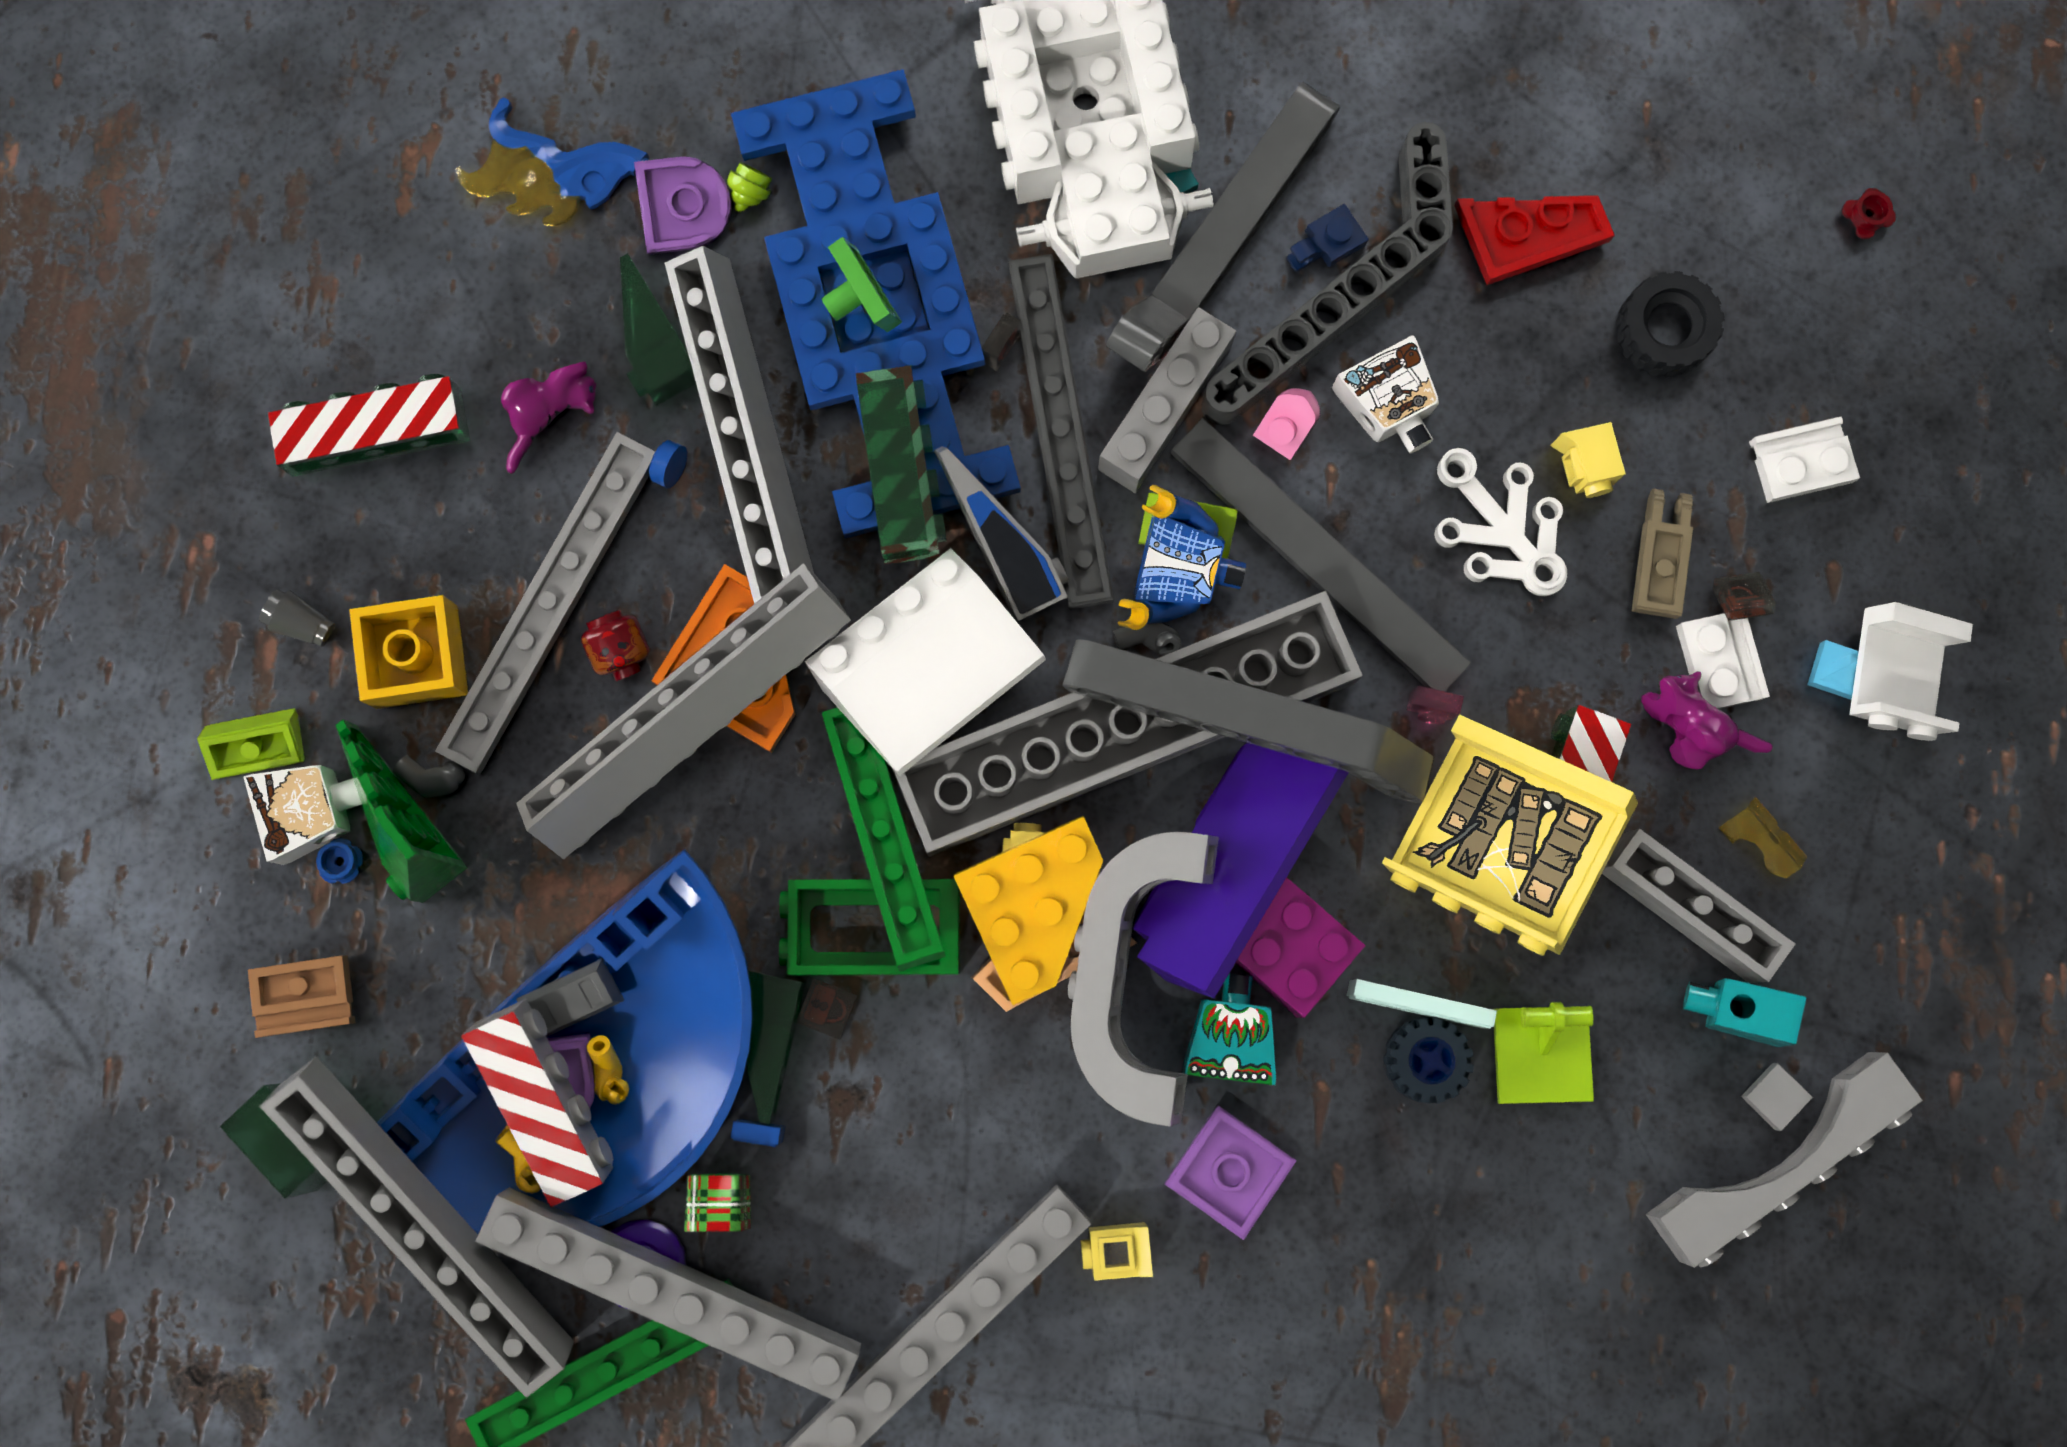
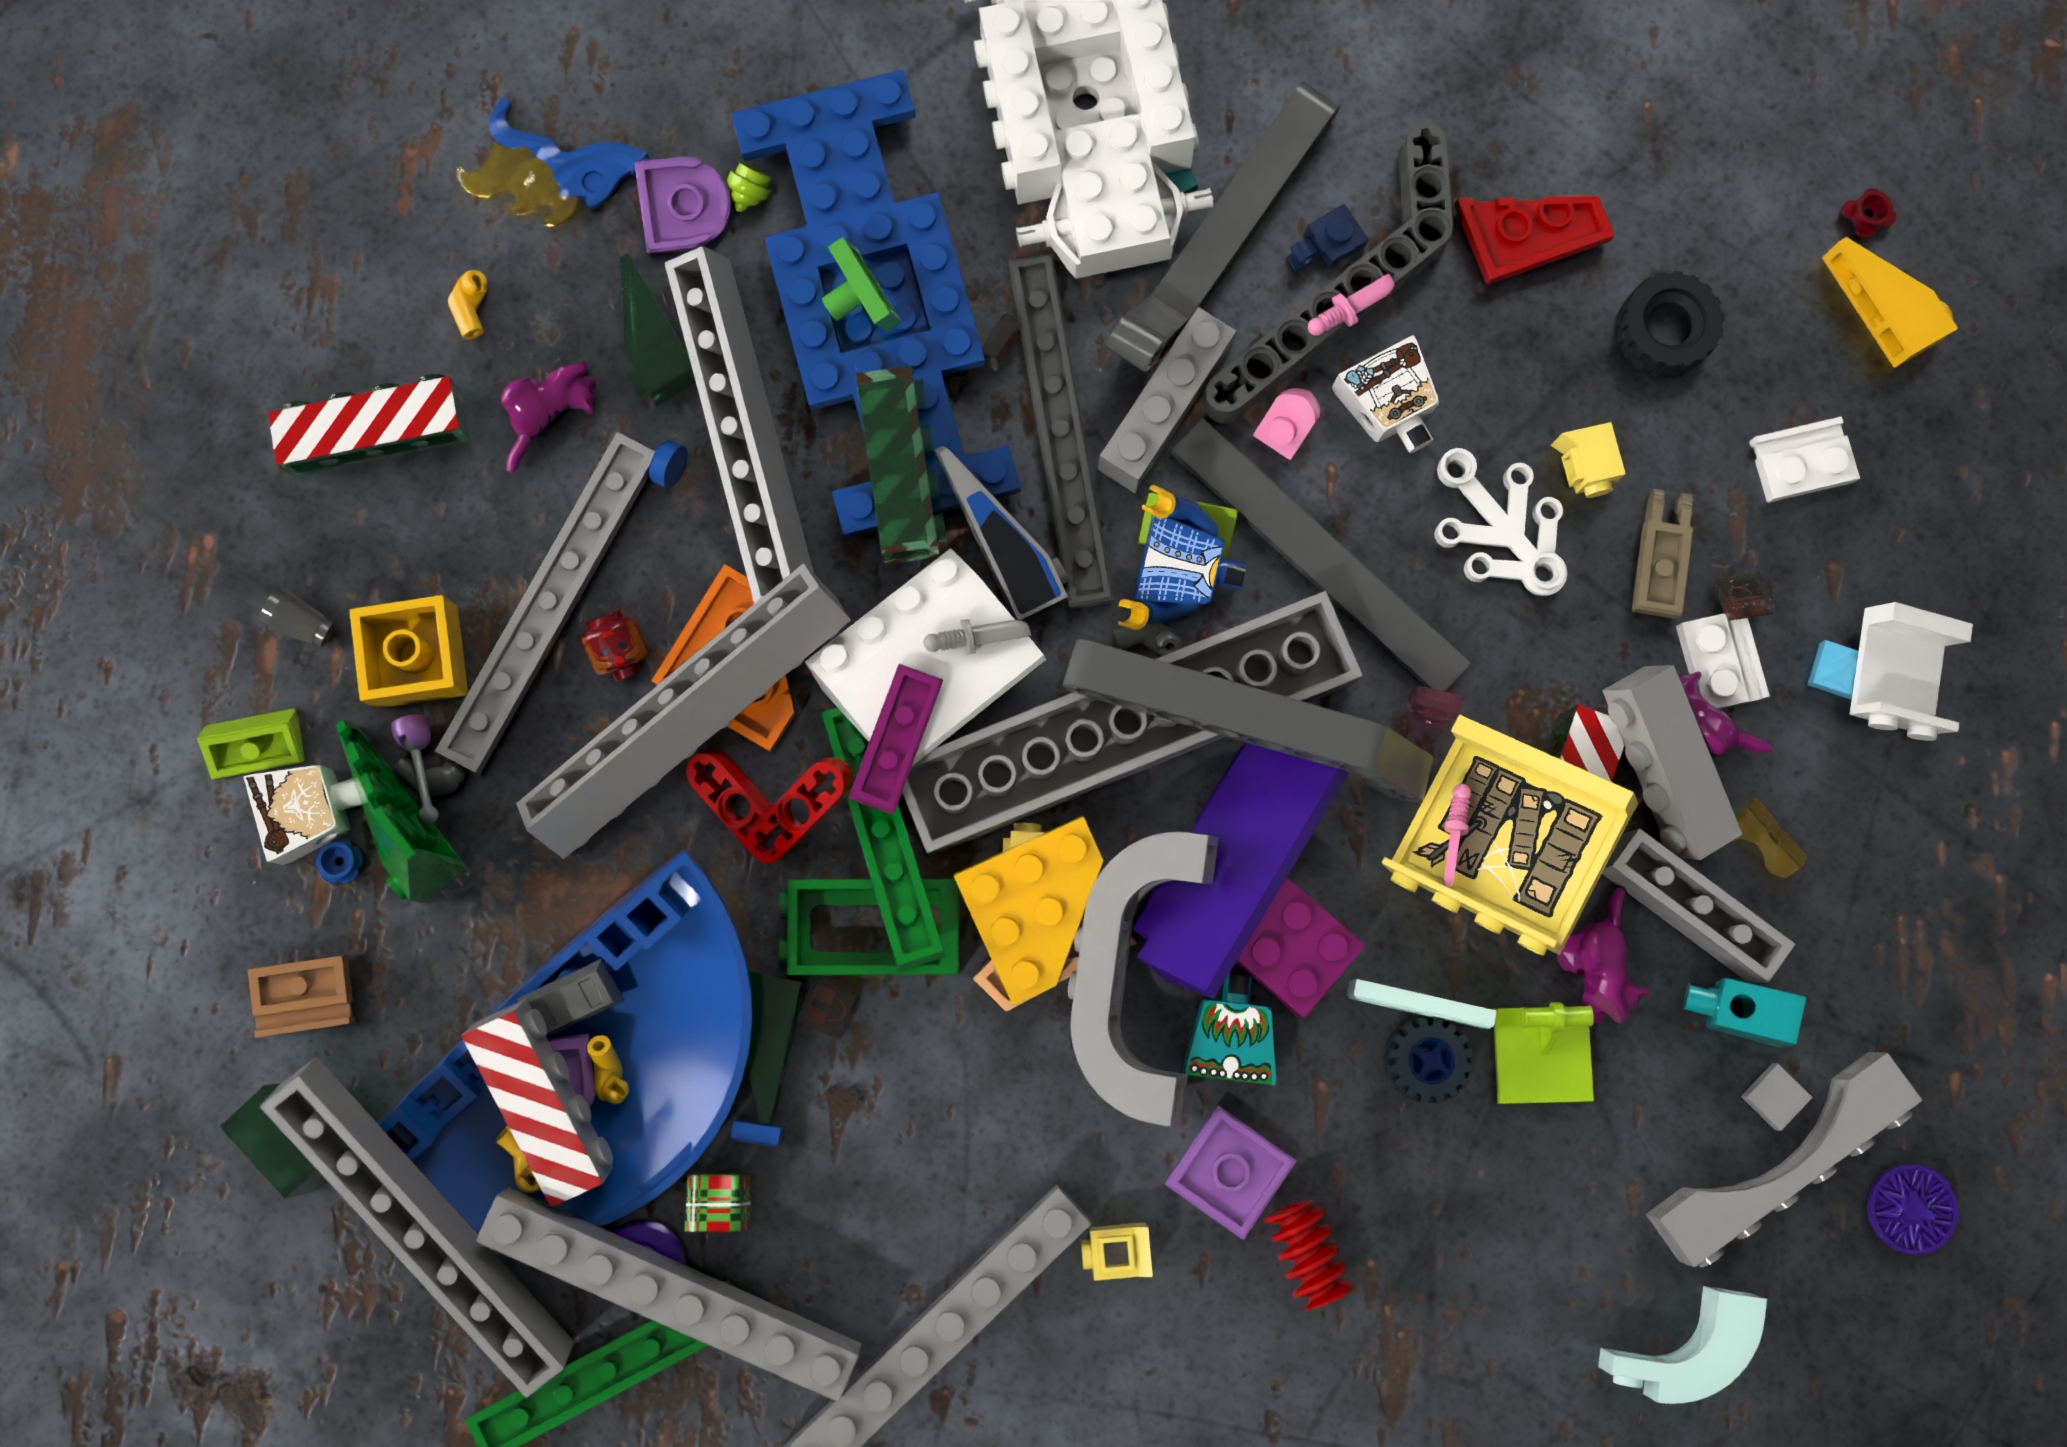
none -> hinge [391,714,438,824]
none -> yellow arm [448,270,488,340]
none -> red beam [686,749,854,863]
none -> magenta tile [849,664,943,815]
none -> light grey piece [924,619,1031,655]
none -> red piece [1264,1199,1354,1311]
none -> bright pink piece [1308,274,1395,336]
none -> bright pink piece [1444,784,1471,888]
none -> magenta animal [1556,887,1649,1024]
none -> light aqua arch [1598,1285,1767,1404]
none -> light grey brick [1602,665,1742,860]
none -> yellow slope [1822,237,1958,368]
none -> dark purple wheel [1867,1164,1959,1255]

